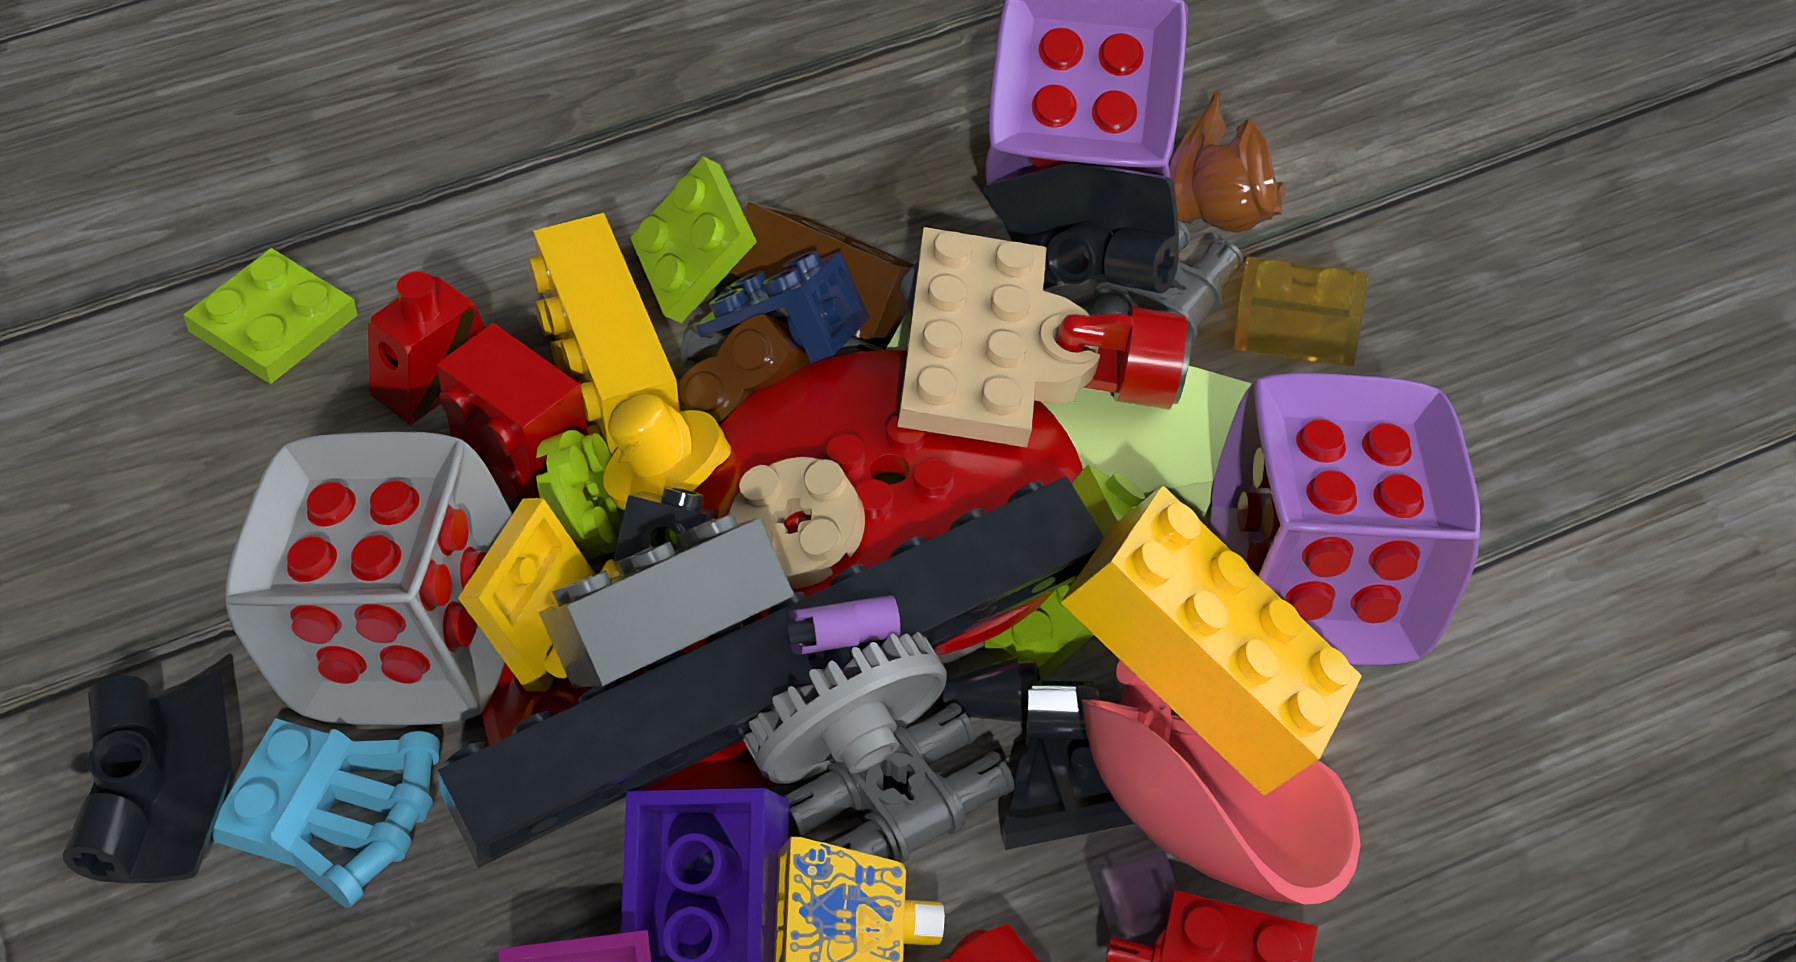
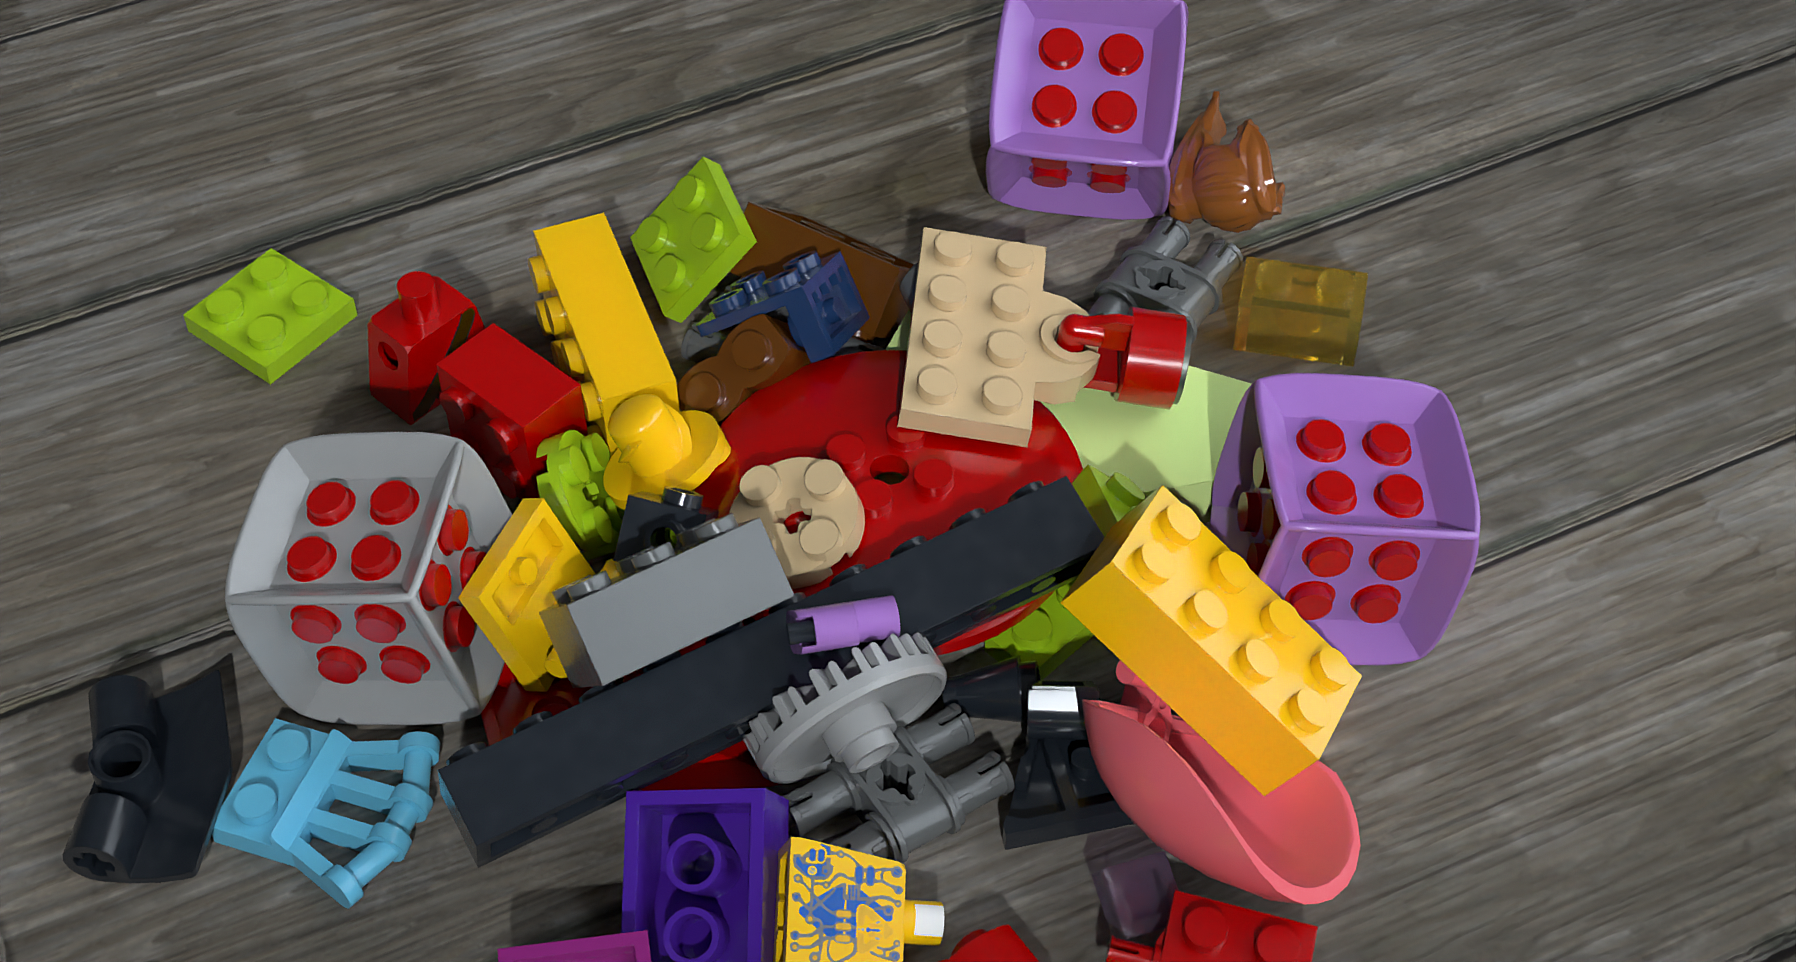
black panel [983,162,1179,293] -> none

